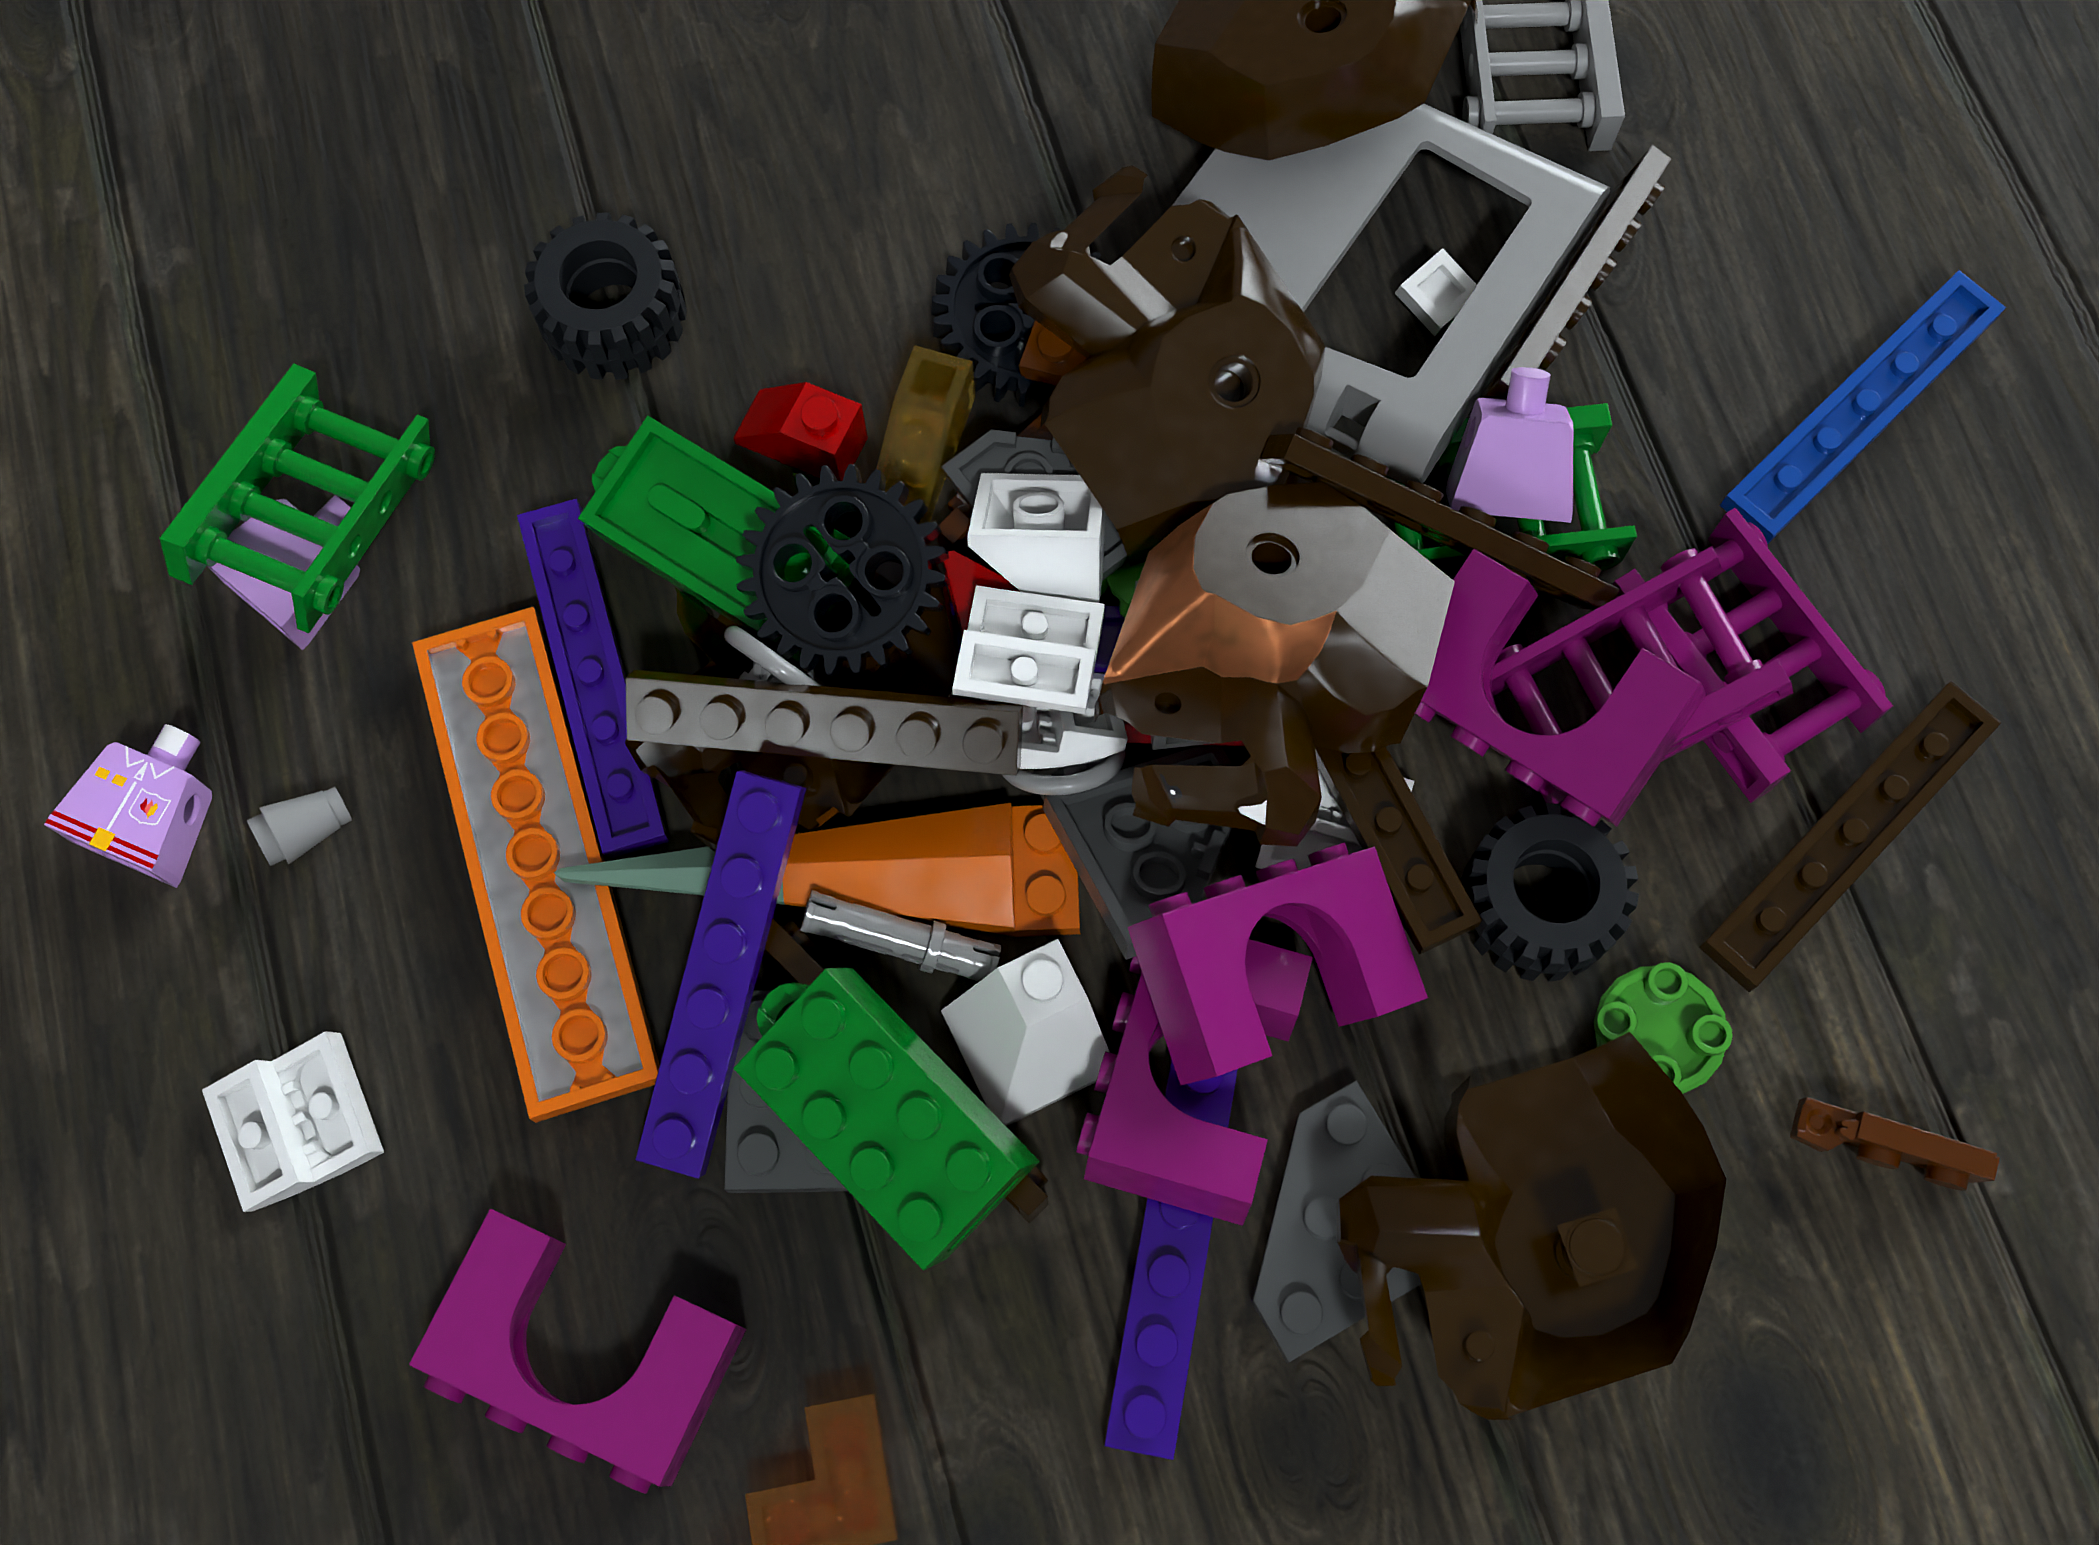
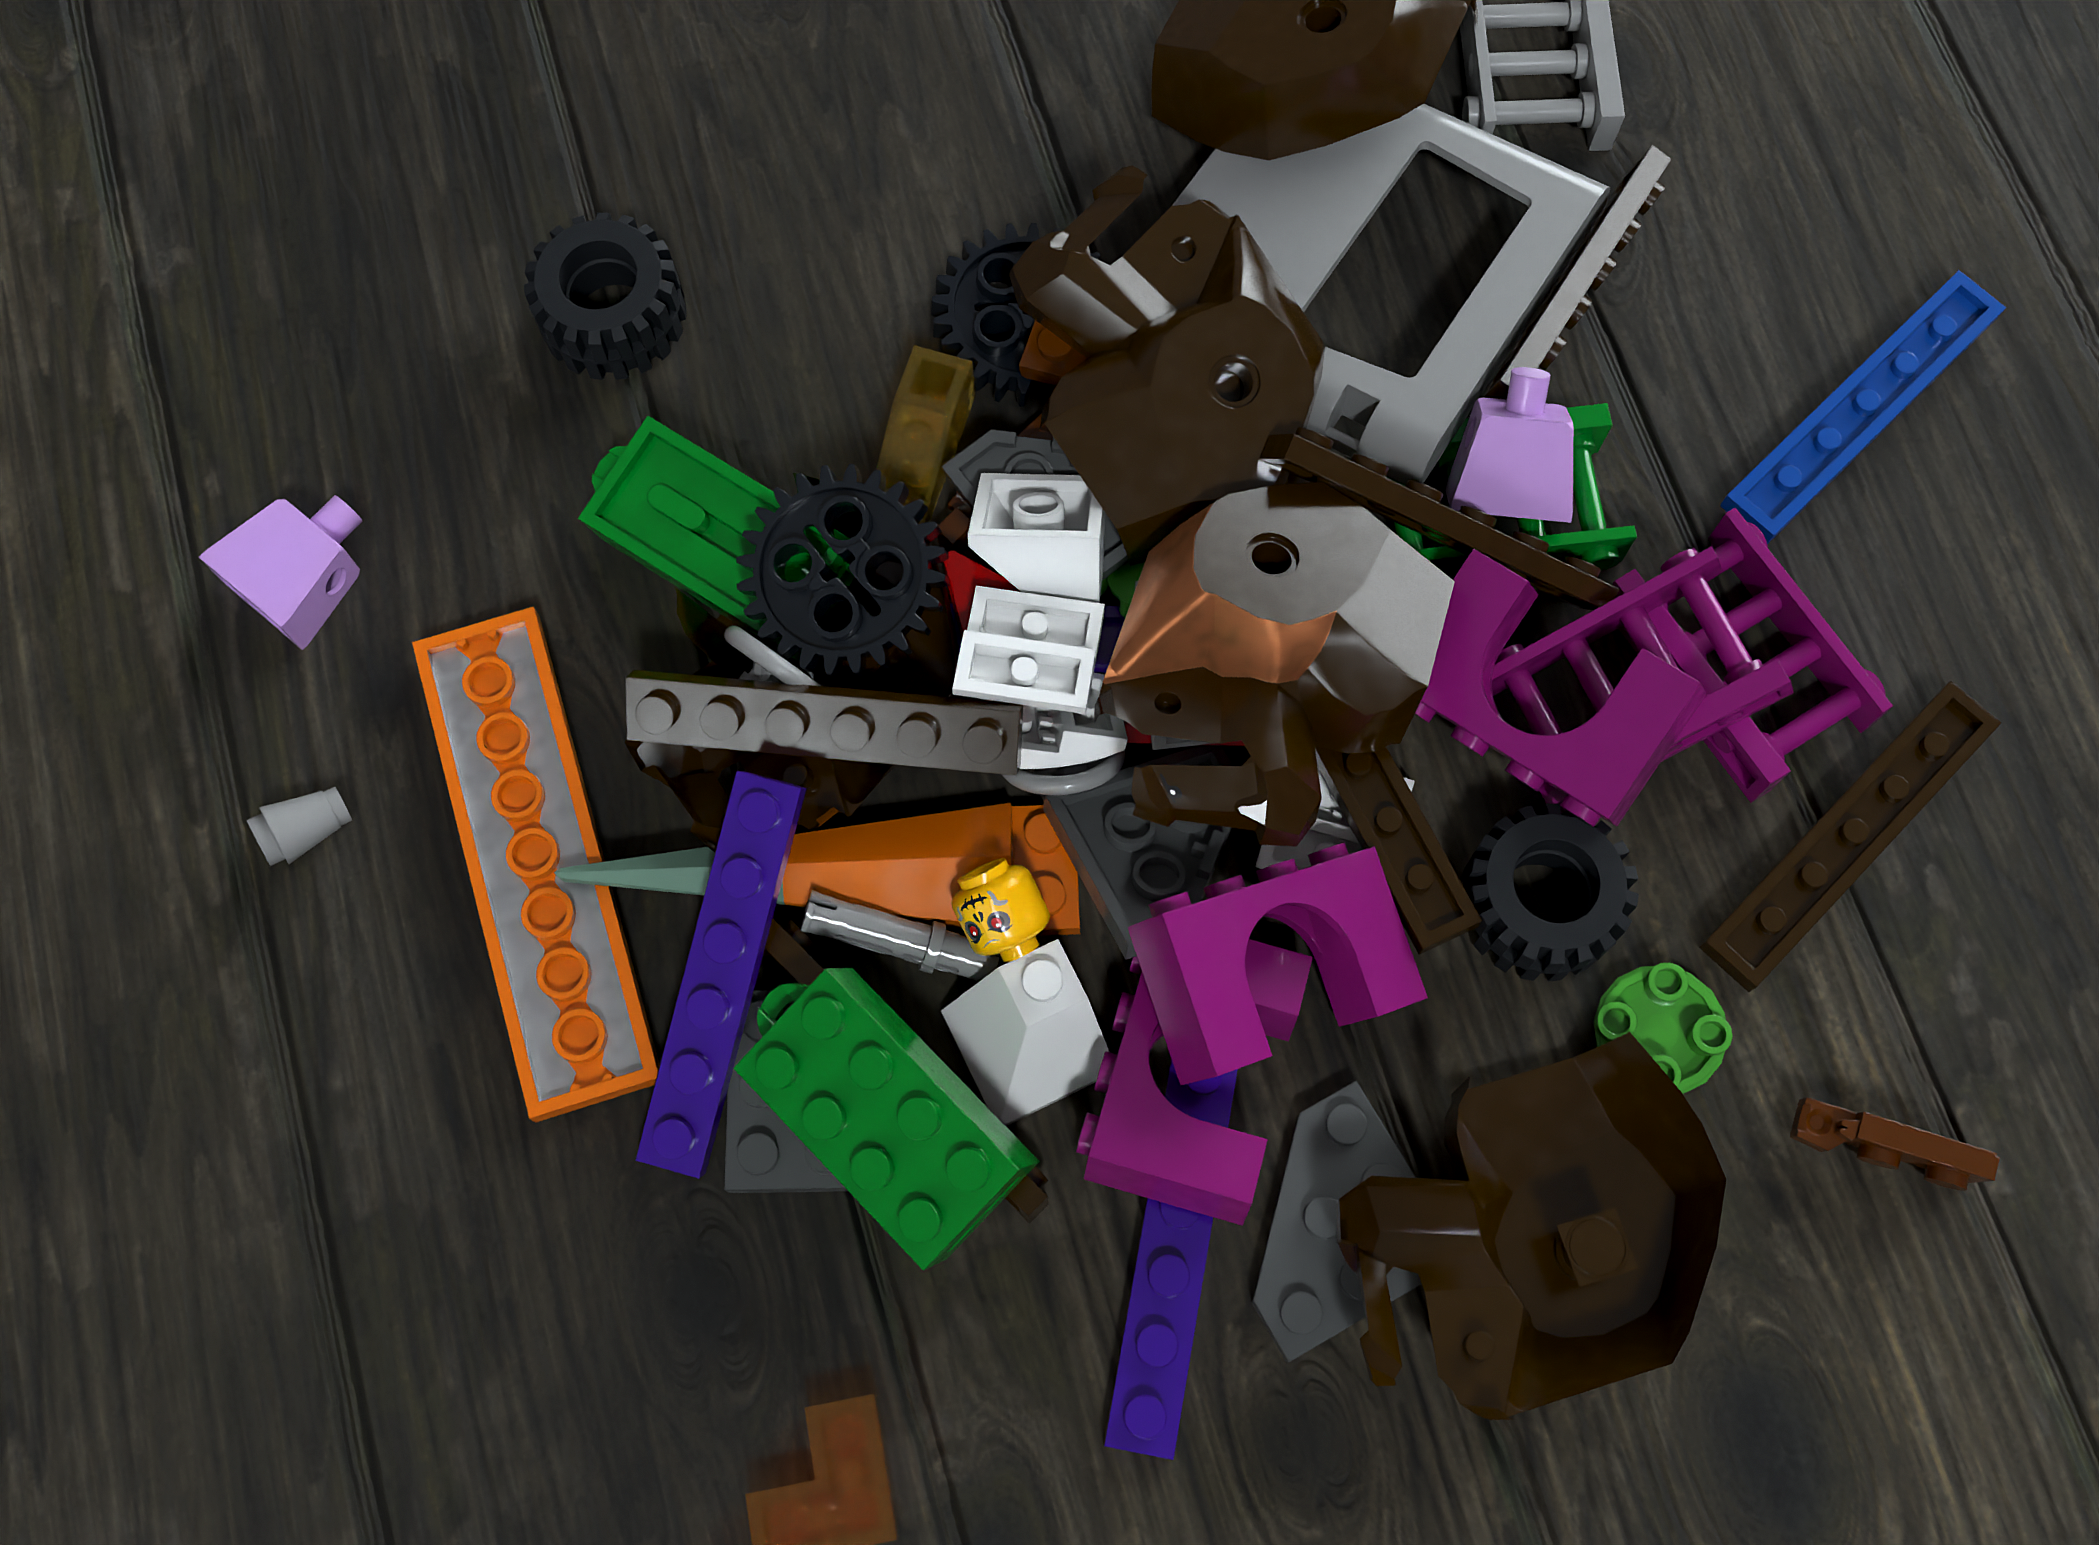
lavender torso [44,724,212,888] -> none
green fence [159,363,435,634] -> none
white slope [202,1031,384,1212] -> none
magenta arch [409,1209,746,1494] -> none
dark purple plate [517,498,669,860] -> none
red slope [733,382,868,481] -> none
white plate [1395,248,1477,336] -> none
none -> yellow head [951,858,1050,962]

